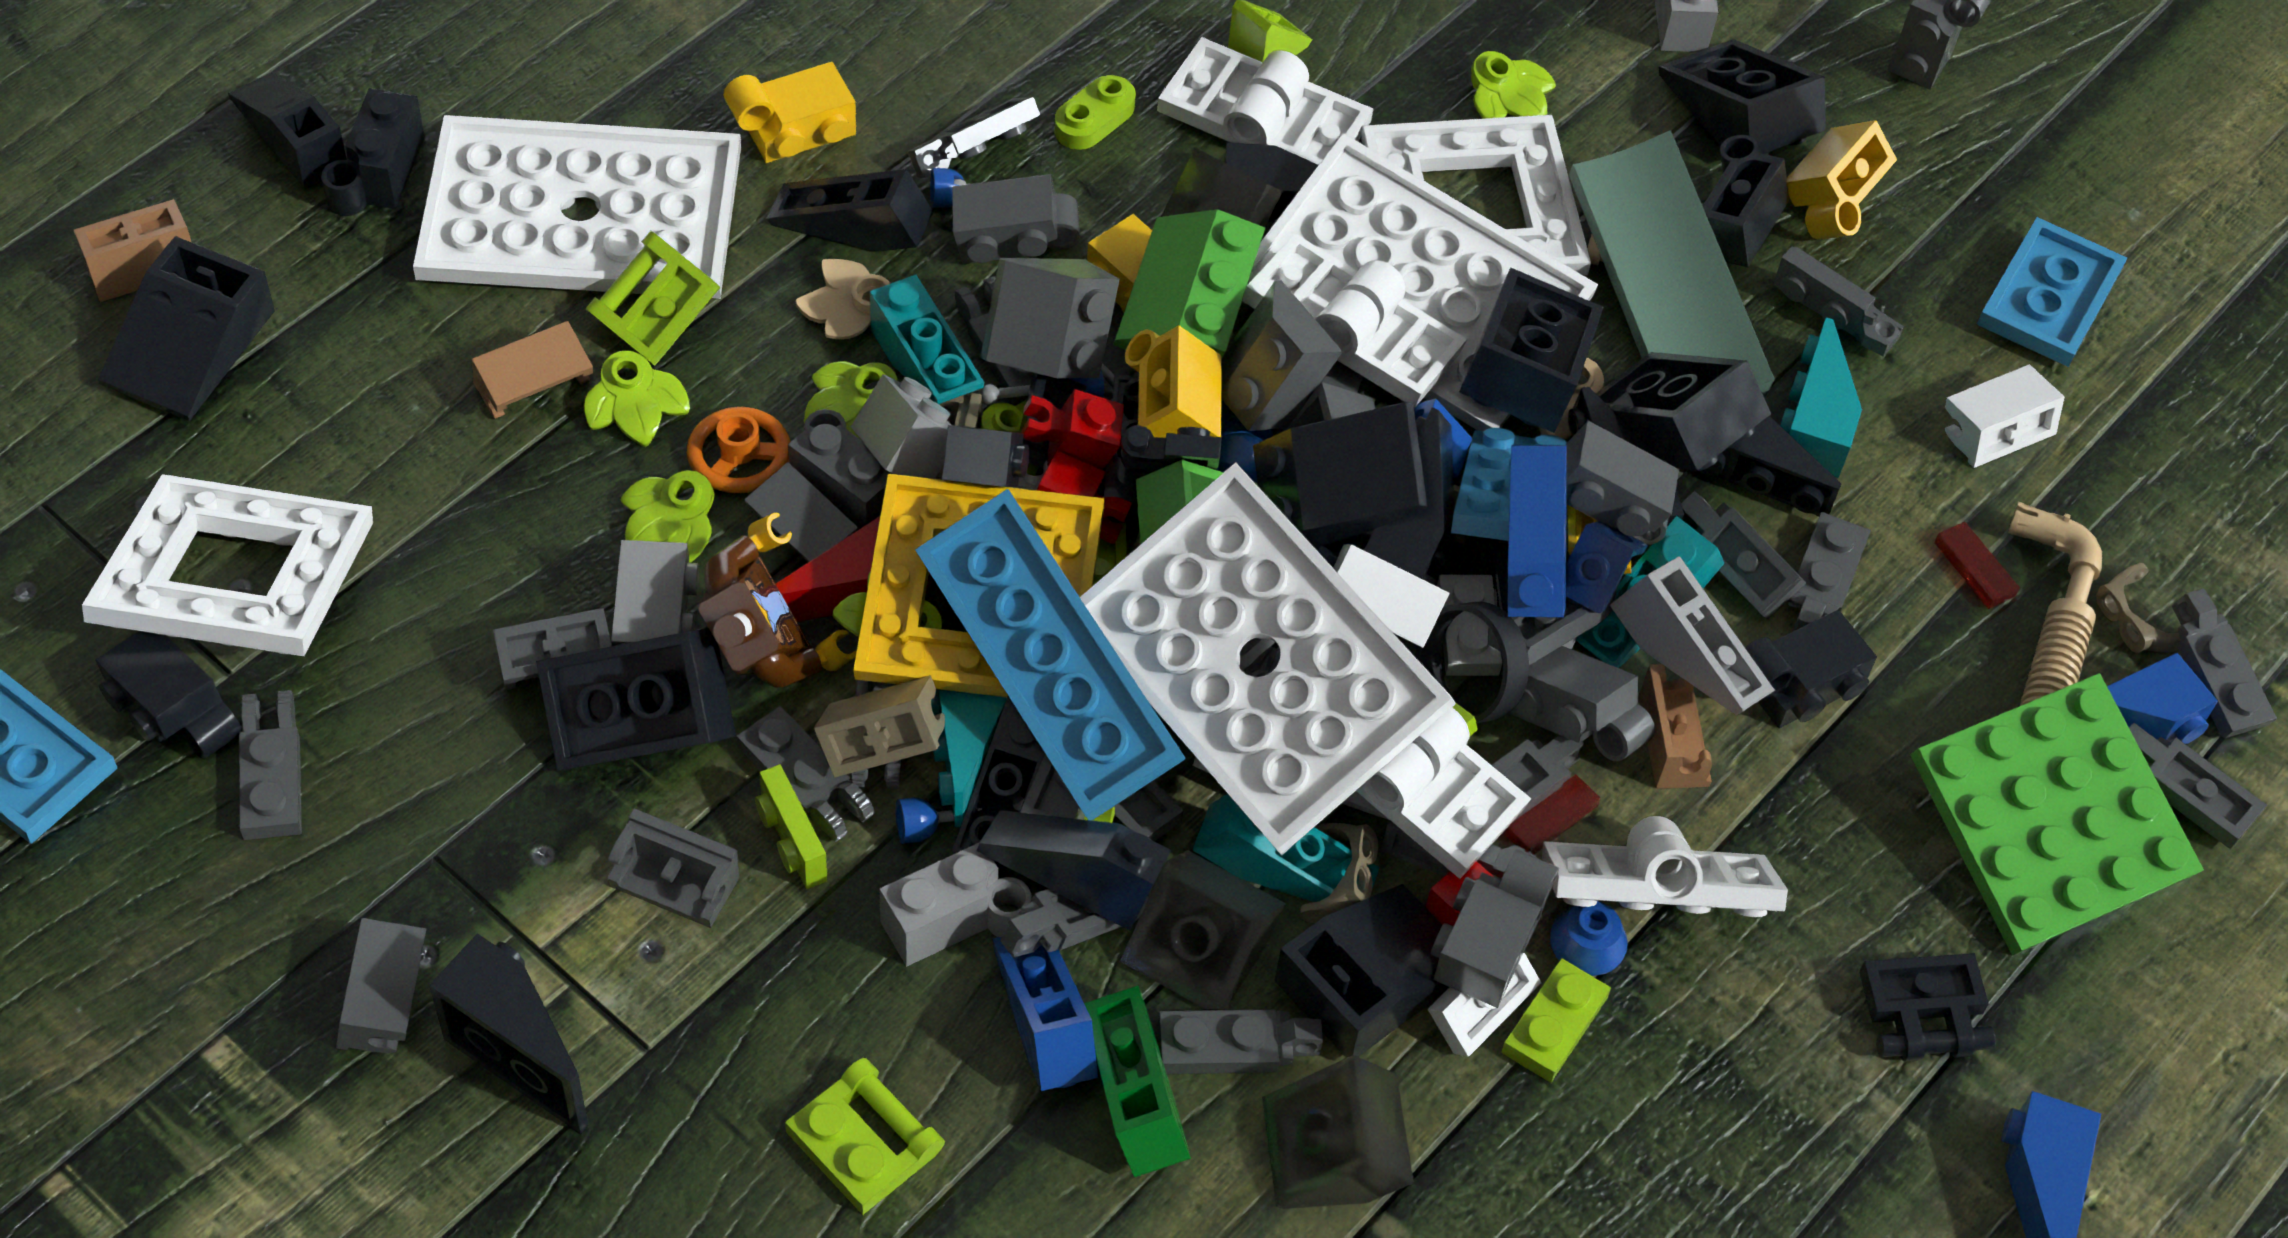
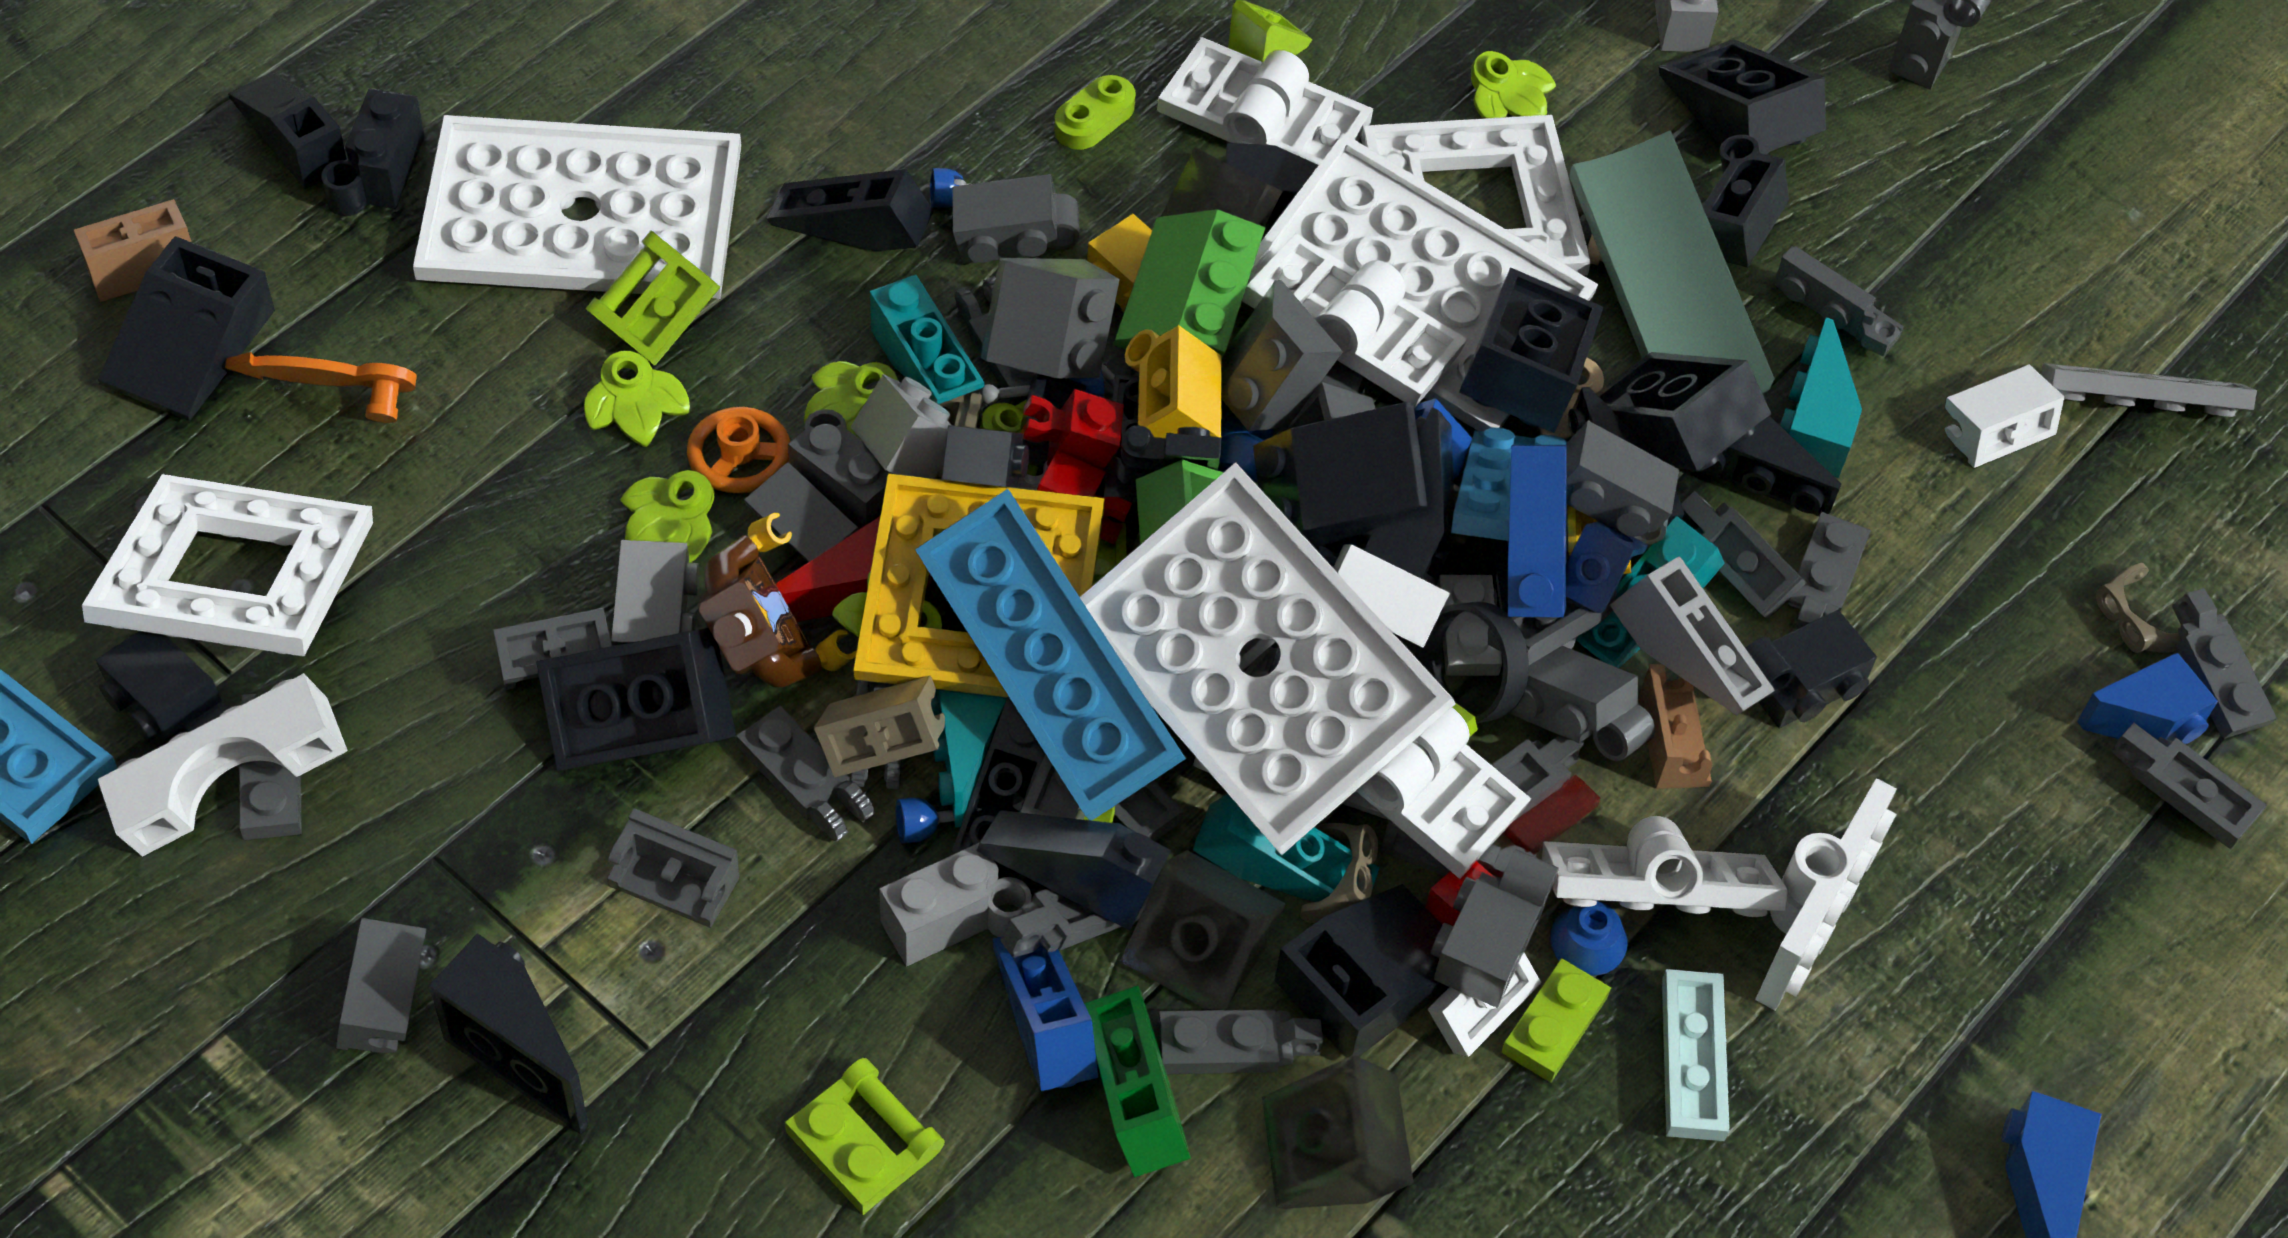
medium nougat hinge [472,321,593,419] -> none
yellow hinge [723,62,856,163] -> none
lime plate [755,764,827,890] -> none
tan plate [796,259,890,339] -> none
hinge [907,97,1040,178] -> none
yellow hinge [1787,120,1897,240] -> none
black plate [1859,953,1996,1061] -> none
bright green plate [1910,673,2204,956] -> none
clear red piece [1934,521,2020,609] -> none
dark azure plate [1977,217,2127,367] -> none
tan piece [2008,502,2102,706] -> none
none -> white arch [98,673,348,857]
none -> orange brick [225,352,417,423]
none -> light aqua plate [1662,969,1729,1141]
none -> white plate [1755,778,1897,1011]
none -> light grey plate [2041,363,2257,417]

